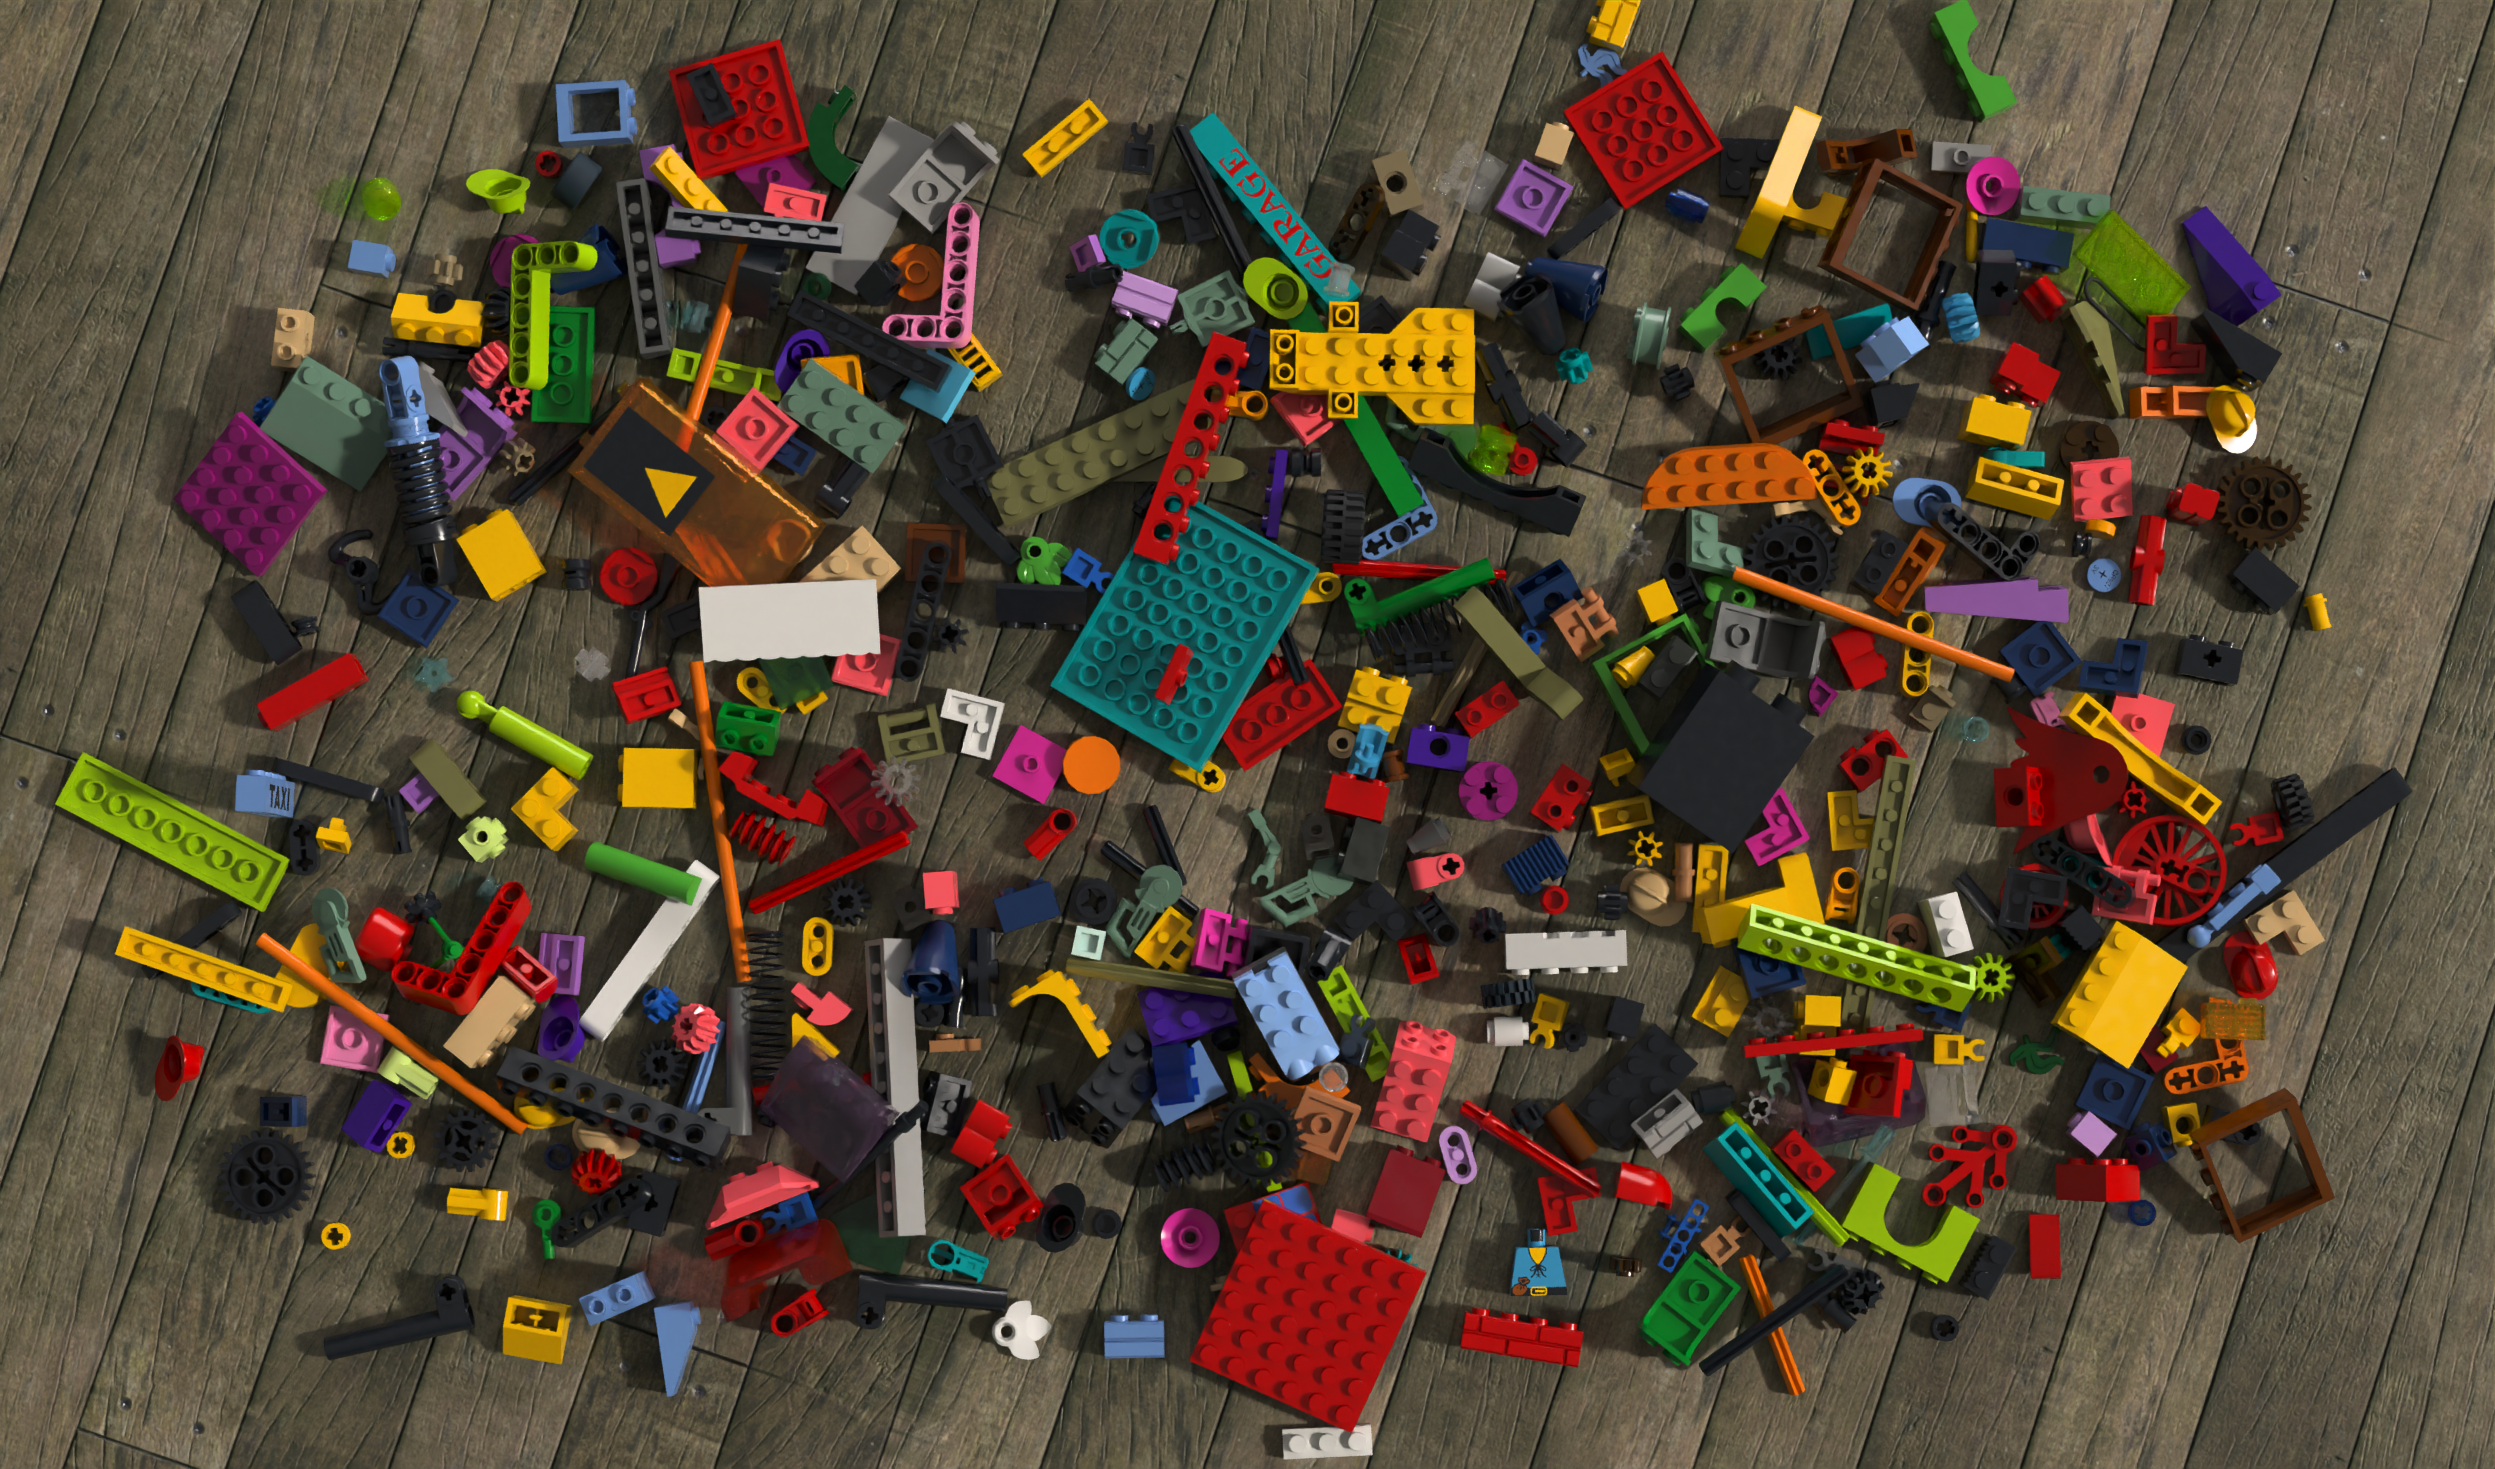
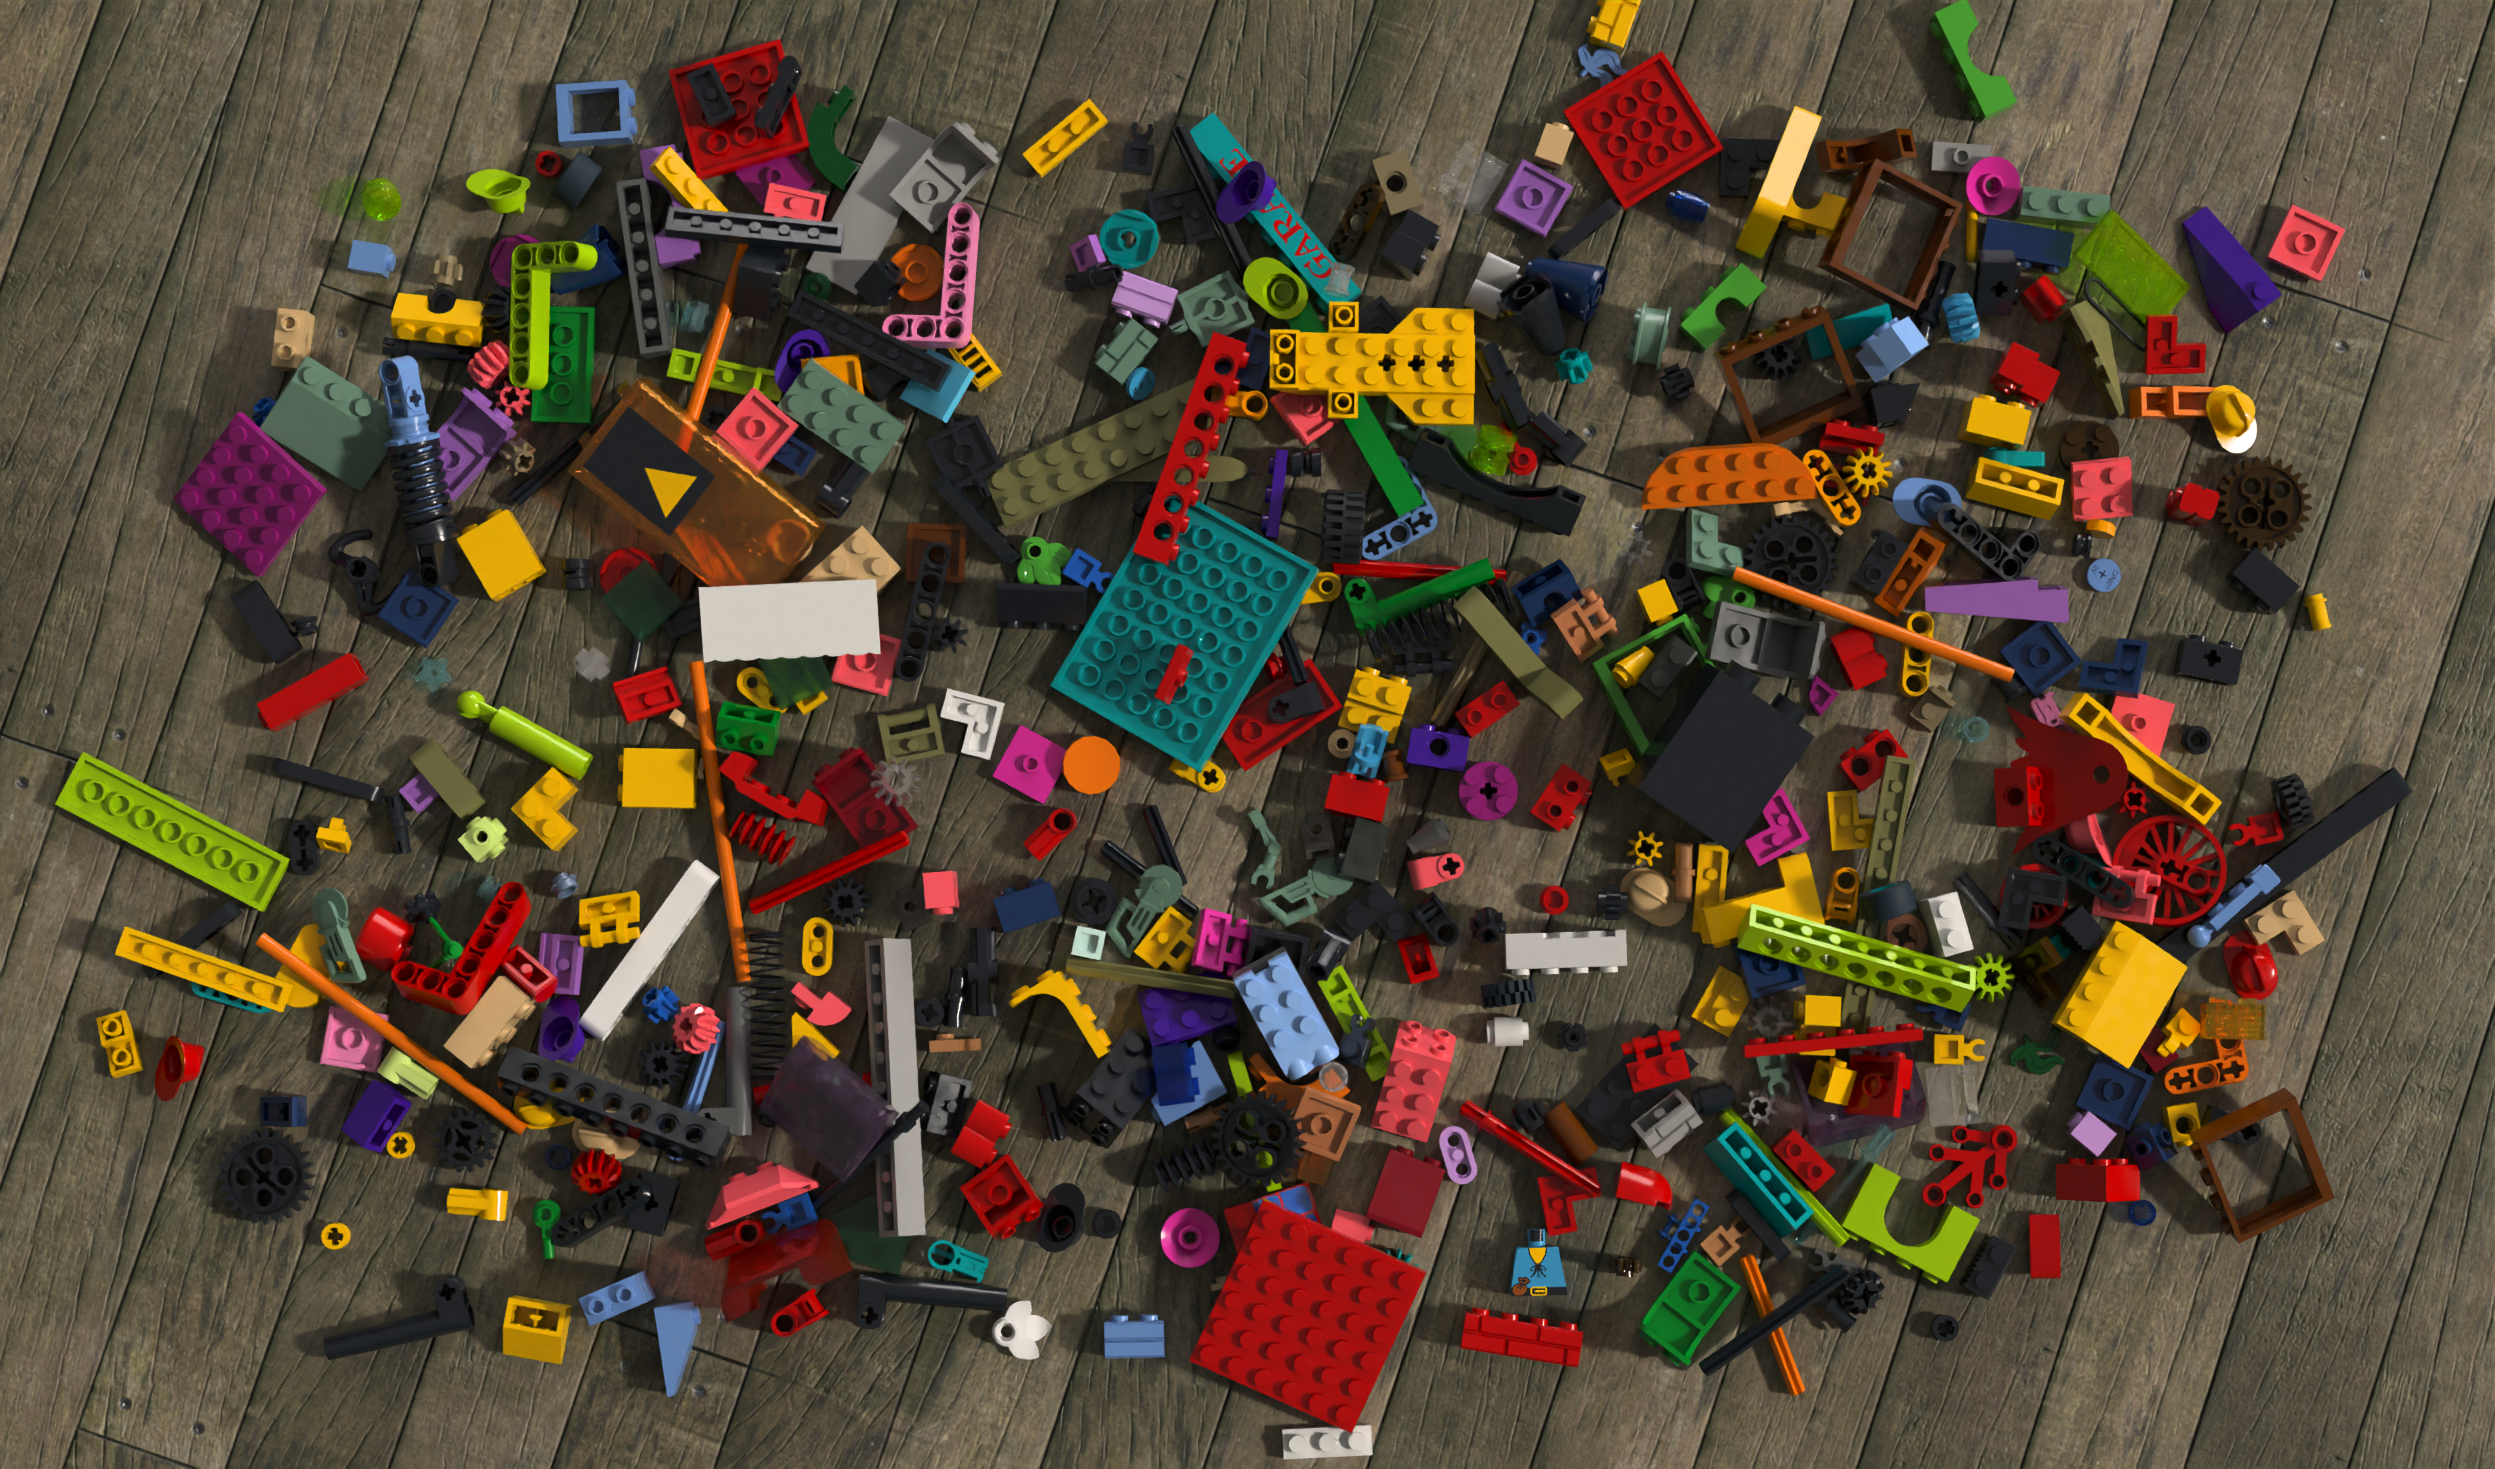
medium blue brick [235,770,295,818] -> none
light grey slope [410,361,468,437] -> none
bright green brick [585,842,702,906] -> none
dark blue cone [901,920,960,1005] -> none
dark blue brick [1500,834,1570,897] -> none
yellow plate [1530,993,1570,1049] -> none
yellow brick [1590,794,1654,836] -> none
black brick [1602,996,1645,1042] -> none
red piece [2127,515,2167,606] -> none
black slope [2190,308,2282,392] -> none
none -> yellow slope [96,1010,143,1078]
none -> sand blue plate [550,872,579,899]
none -> yellow plate [579,891,640,948]
none -> clear green plate [601,559,685,643]
none -> black hinge [754,55,803,139]
none -> dark purple piece [1216,161,1277,224]
none -> black piece [1267,681,1325,725]
none -> red plate [1620,1029,1691,1093]
none -> black wheel [1858,880,1918,924]
none -> coral plate [2265,204,2346,283]

